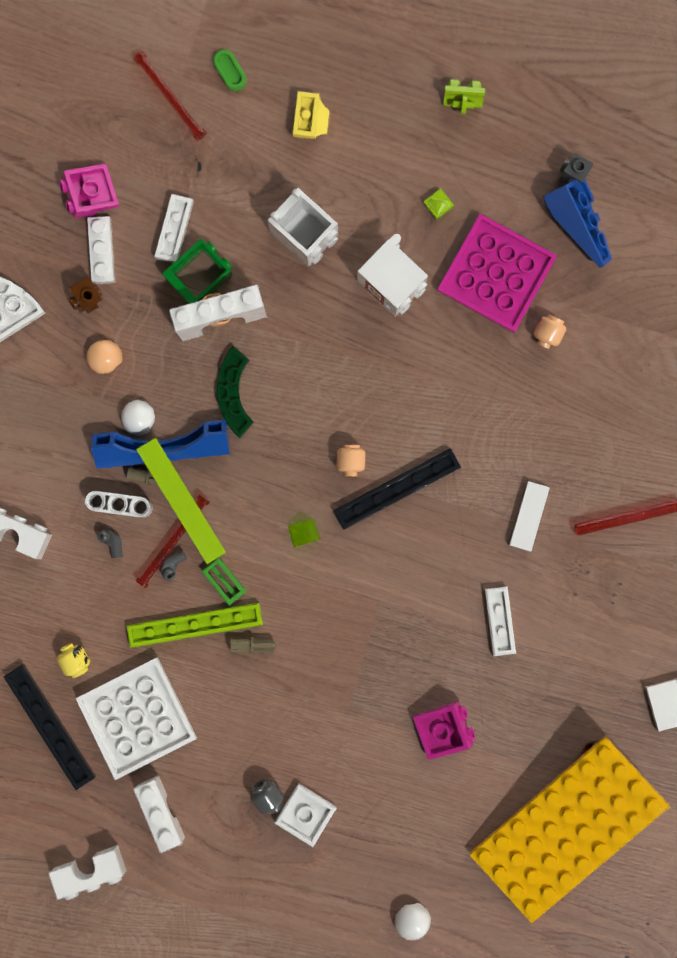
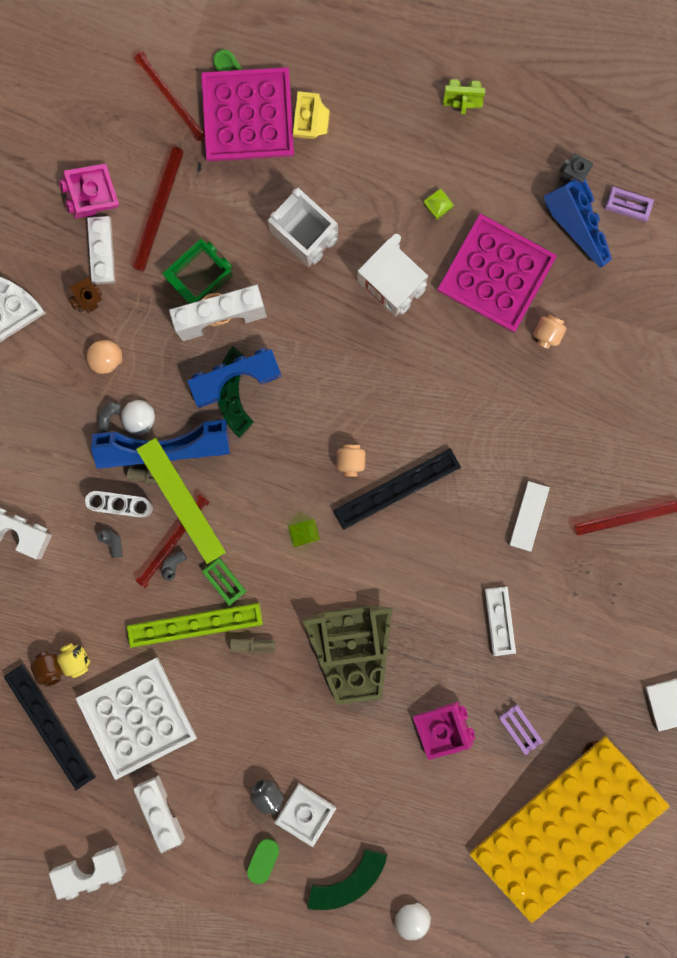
white plate [155,194,194,263] -> none
none -> reddish brown head [30,652,63,687]
none -> dark grey arm [98,401,121,432]
none -> clear red axle [132,146,184,272]
none -> blue arch [188,348,282,408]
none -> dark pink plate [201,67,294,162]
none -> bright green tile [247,838,279,884]
none -> olive wedge [303,605,393,705]
none -> dark green tile [307,849,387,910]
none -> lavender tile [498,704,544,755]
none -> lavender tile [604,187,654,222]

